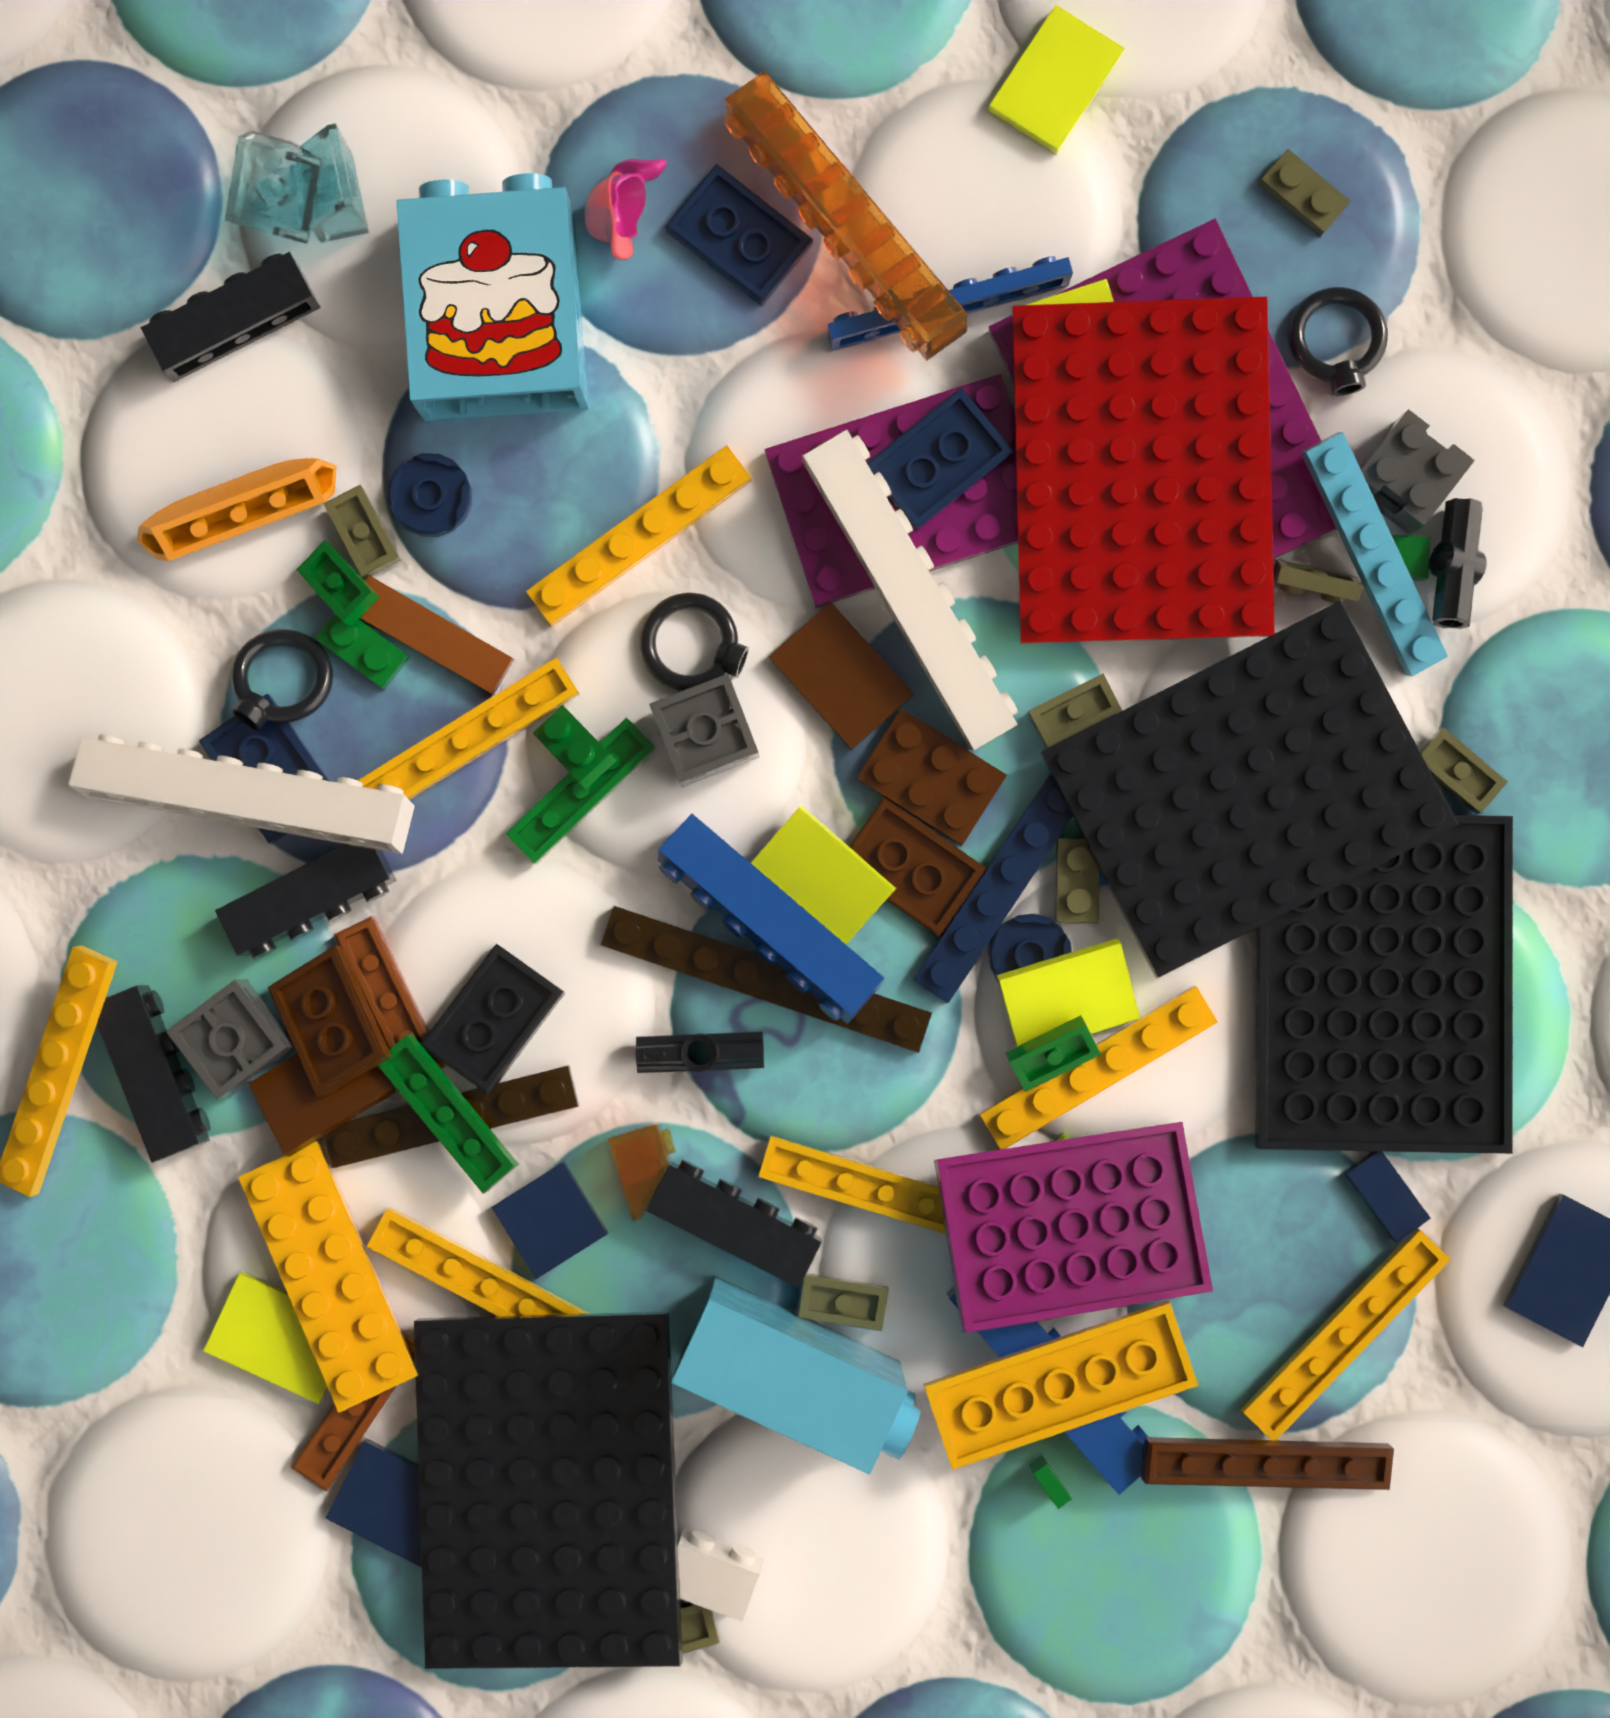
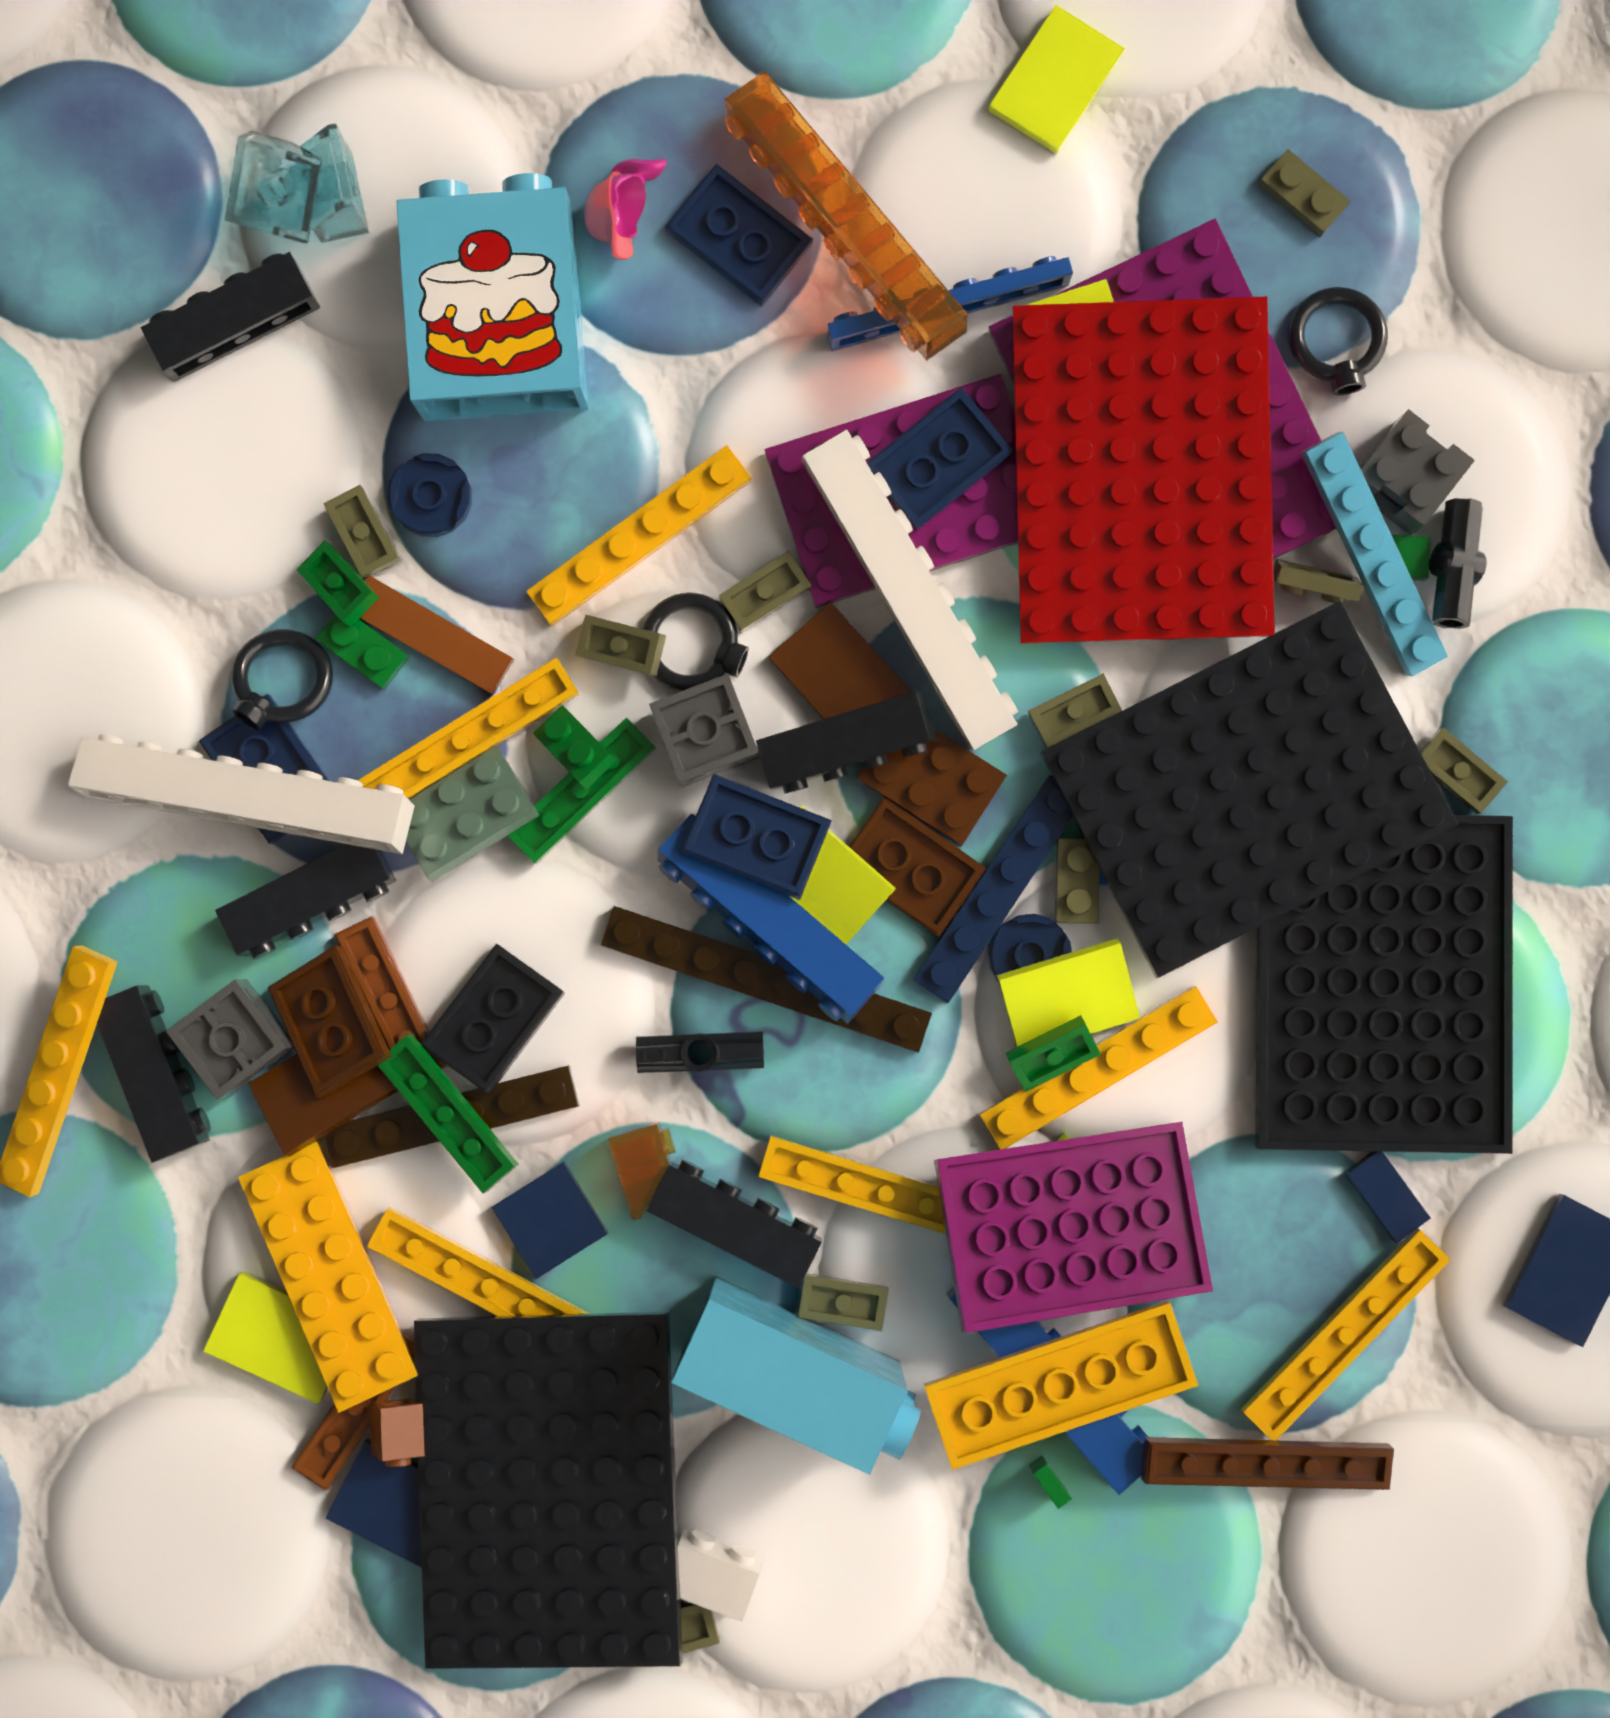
light orange brick [137,458,337,561] -> none
none -> brick [370,1398,425,1467]
none -> sand green plate [406,745,539,882]
none -> olive plate [576,614,666,676]
none -> dark blue tile [681,774,832,900]
none -> olive plate [719,551,811,633]
none -> black brick [756,691,937,794]

